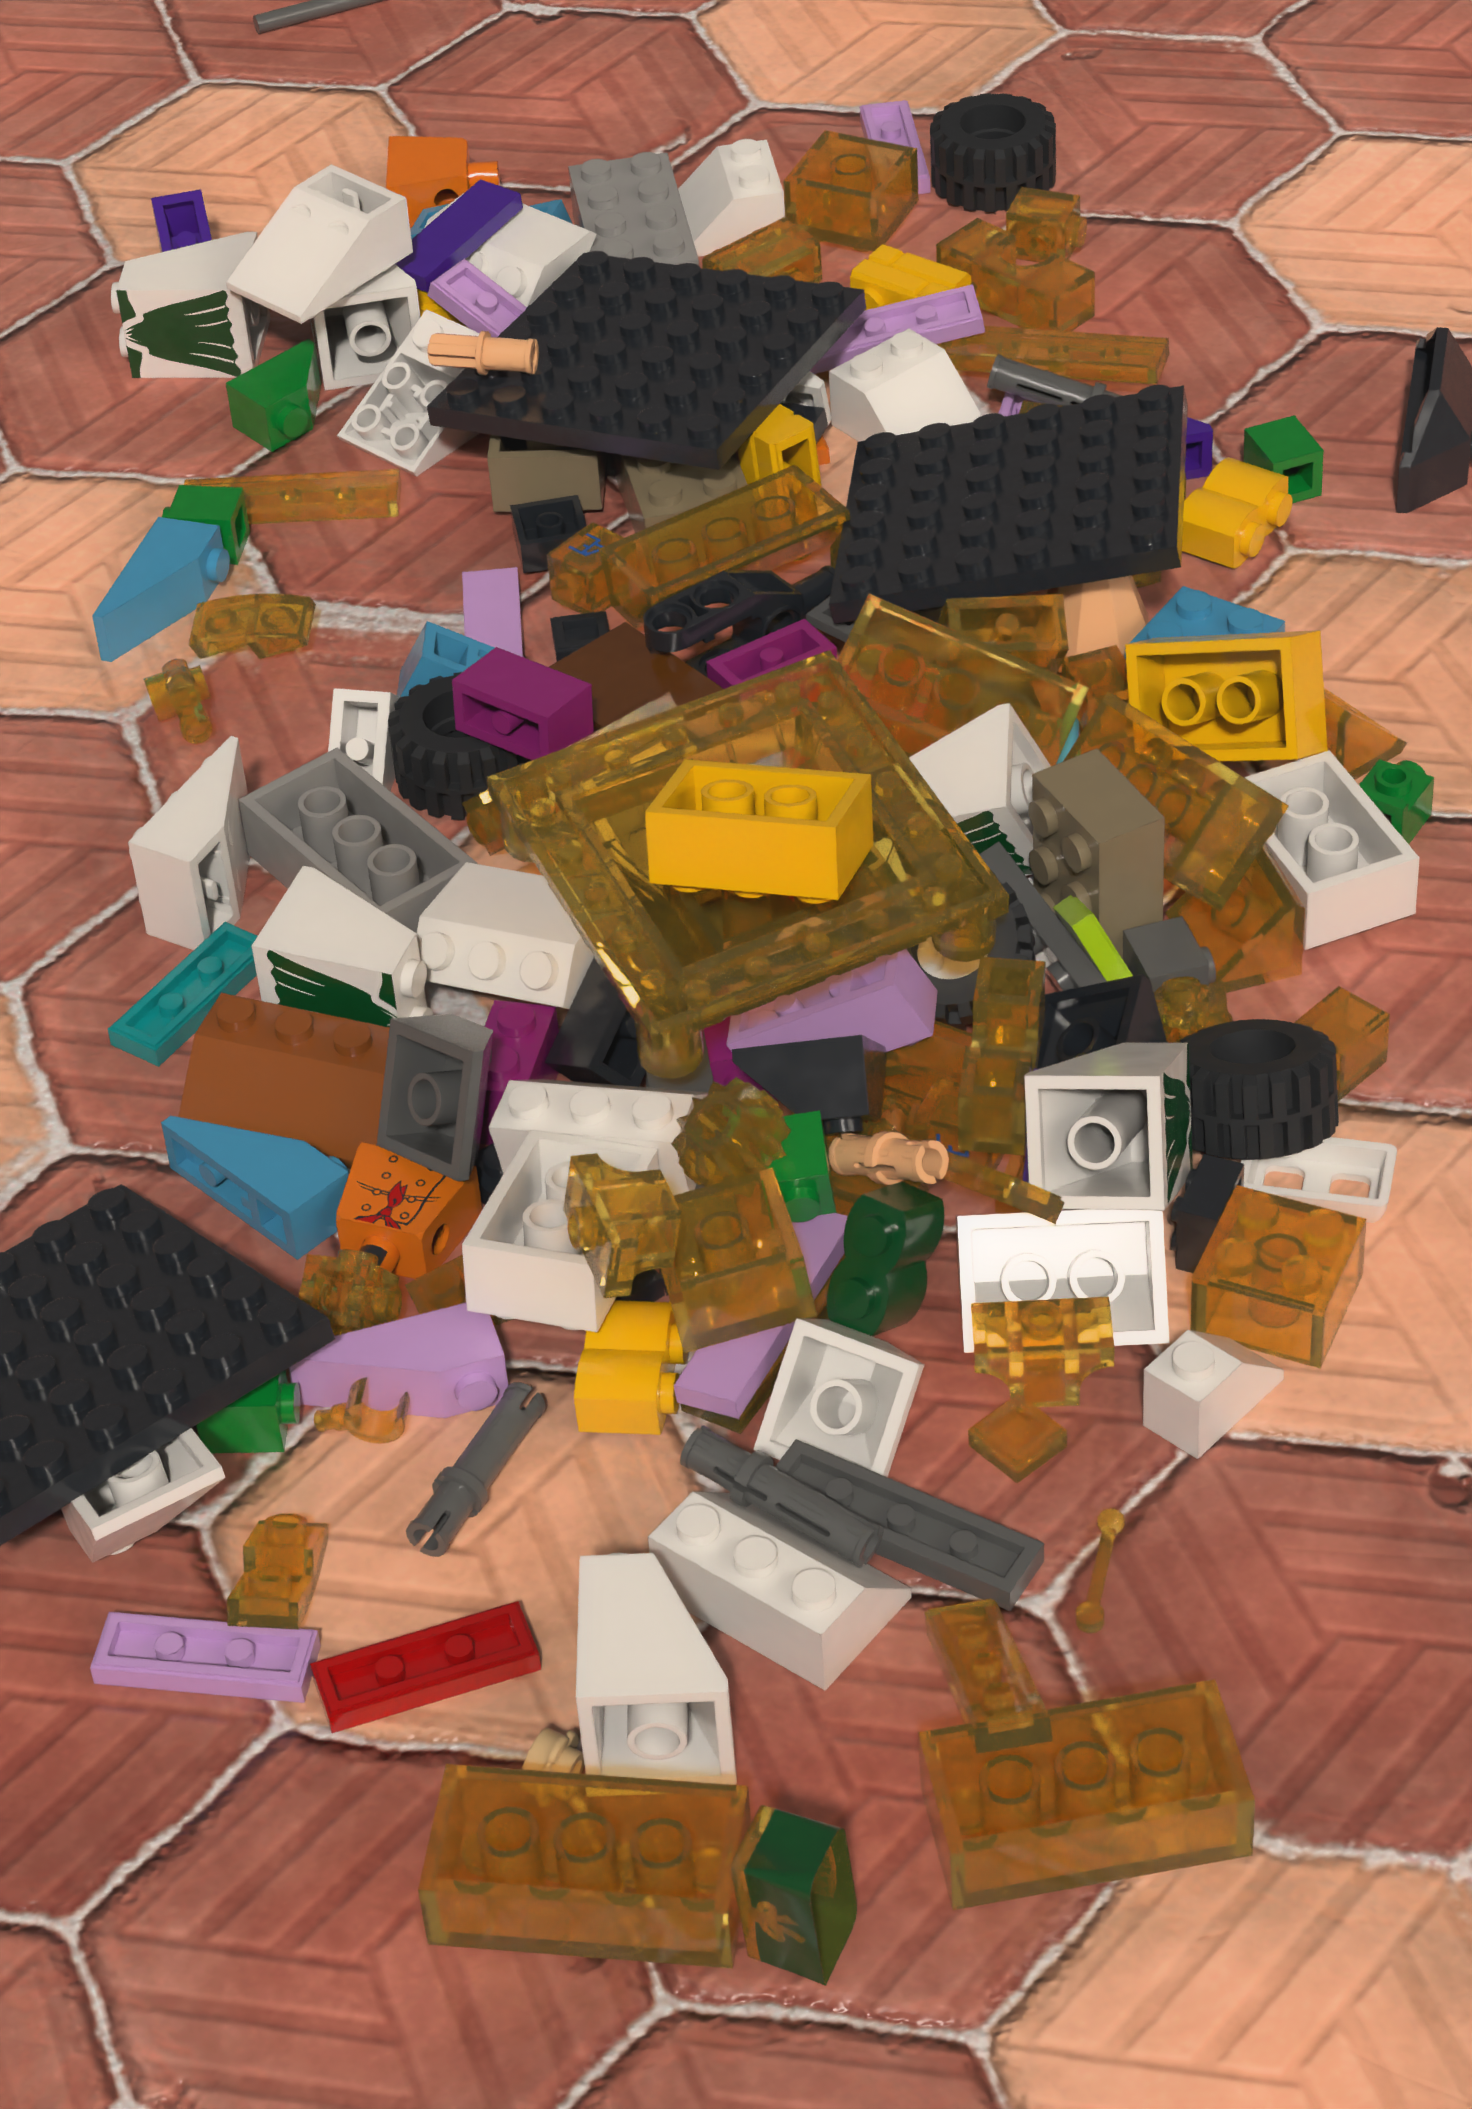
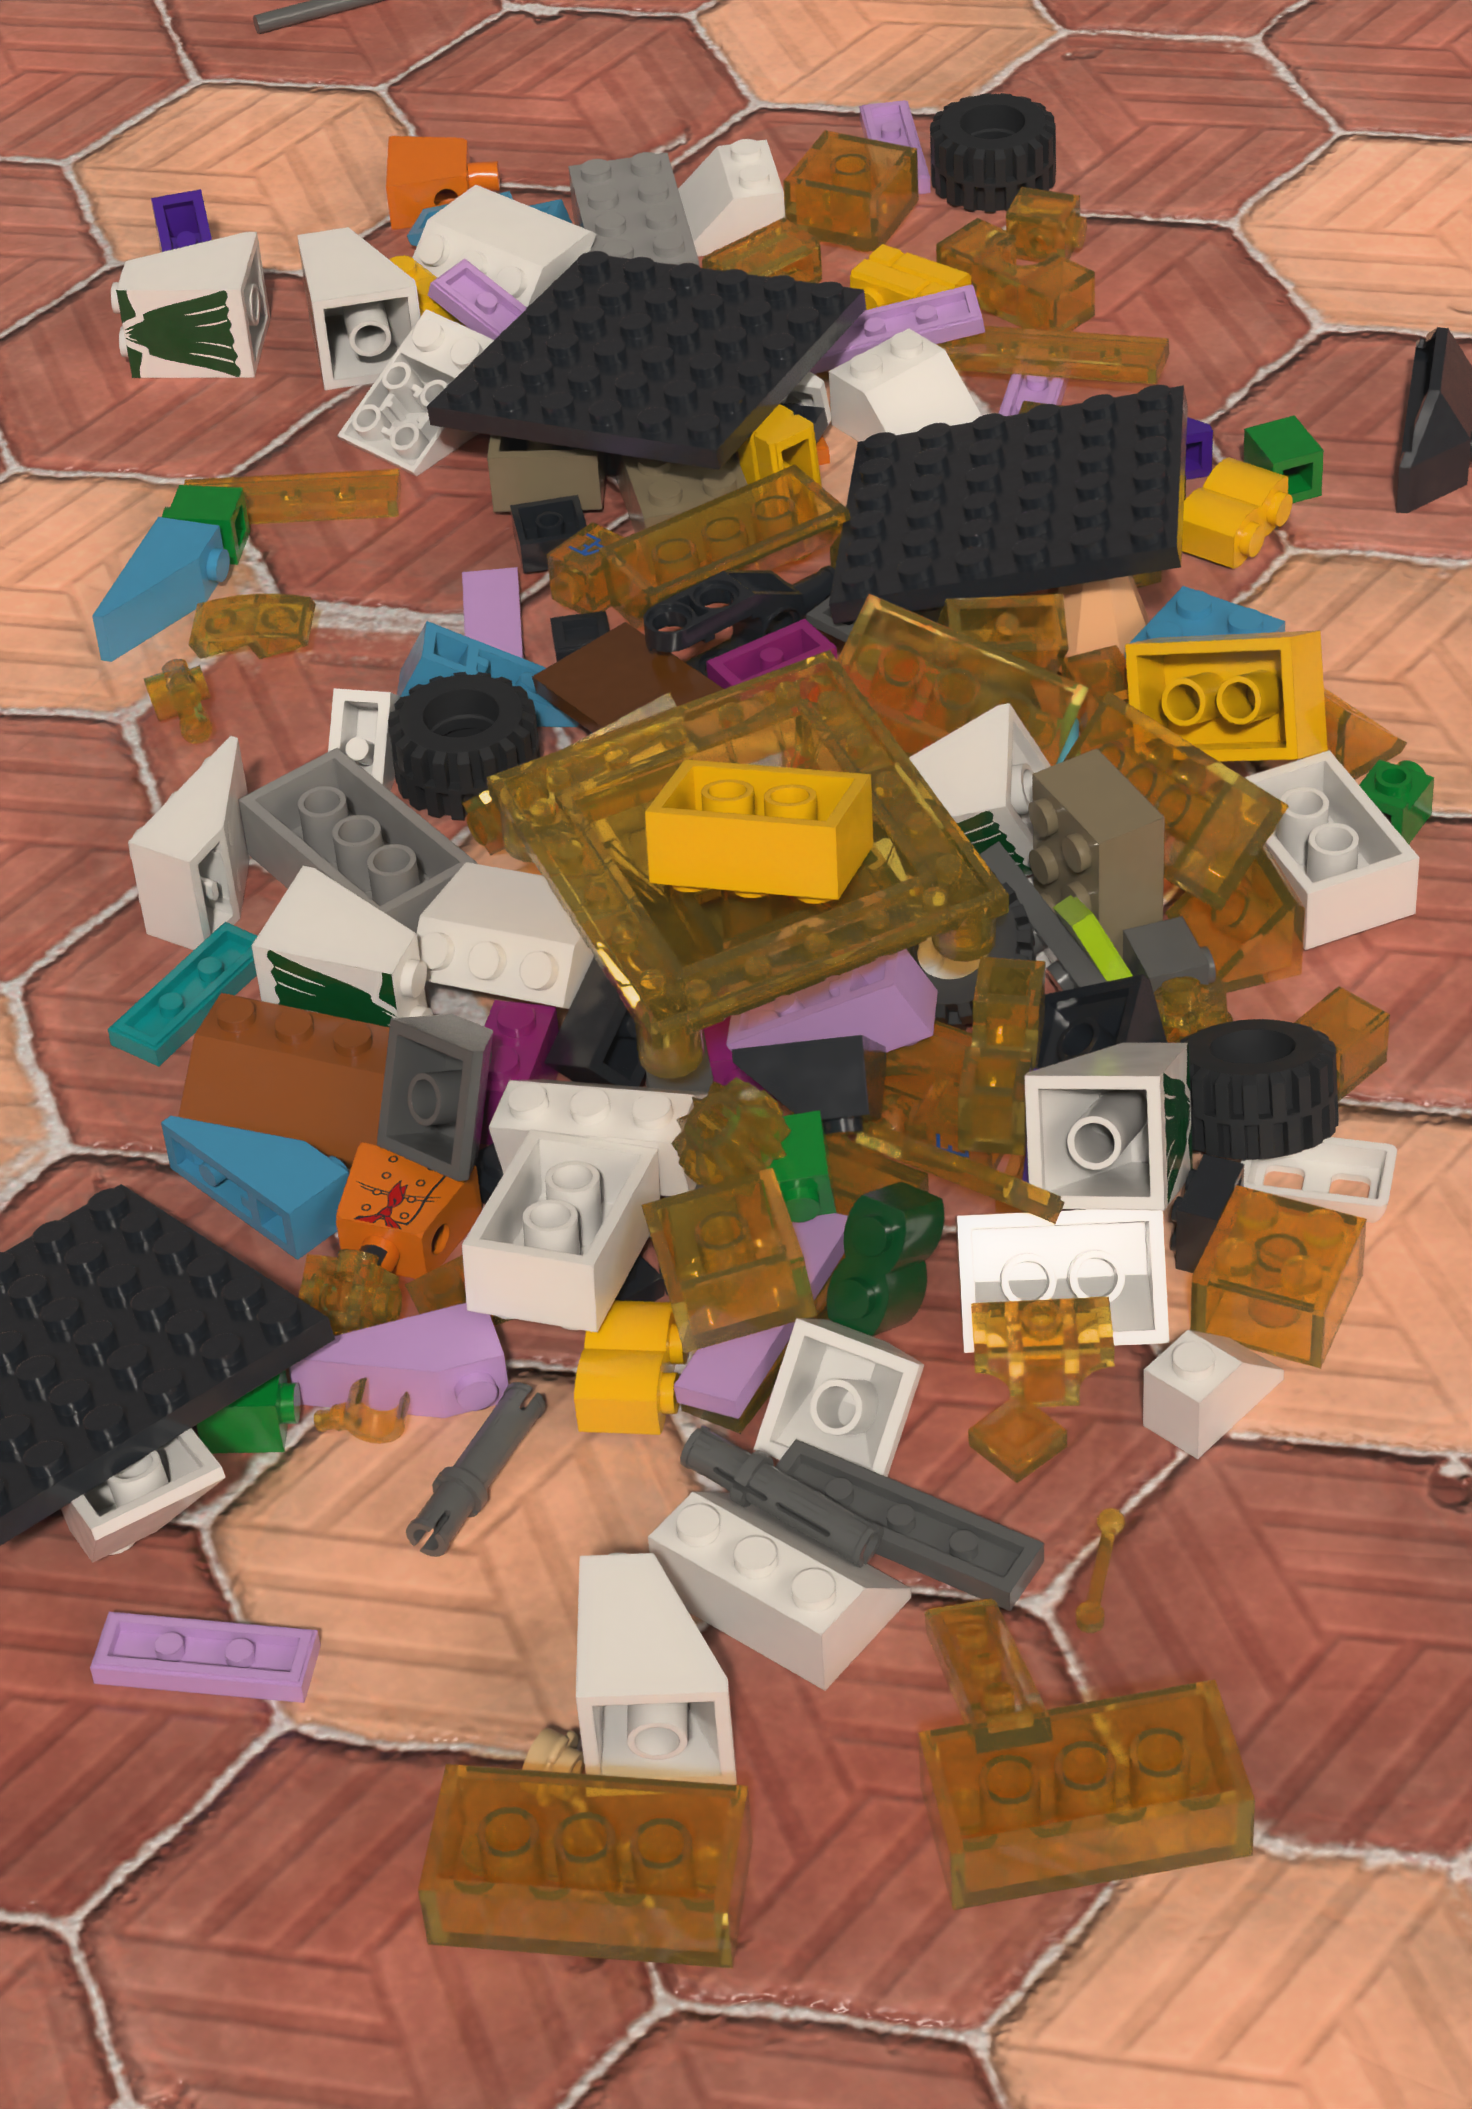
white slope [226,164,413,324] -> none
green slope [226,339,321,452] -> none
clear yellow slope [227,1514,329,1629] -> none
red tile [310,1601,541,1733] -> none
dark purple tile [395,179,523,293] -> none
light nougat axle [427,331,539,375] -> none
magenta brick [452,647,594,768] -> none
clear yellow brick [563,1153,682,1298] -> none
piece [731,1805,857,1986] -> none
light nougat pin [829,1131,949,1185] -> none
dark grey pin [987,354,1122,407] -> none

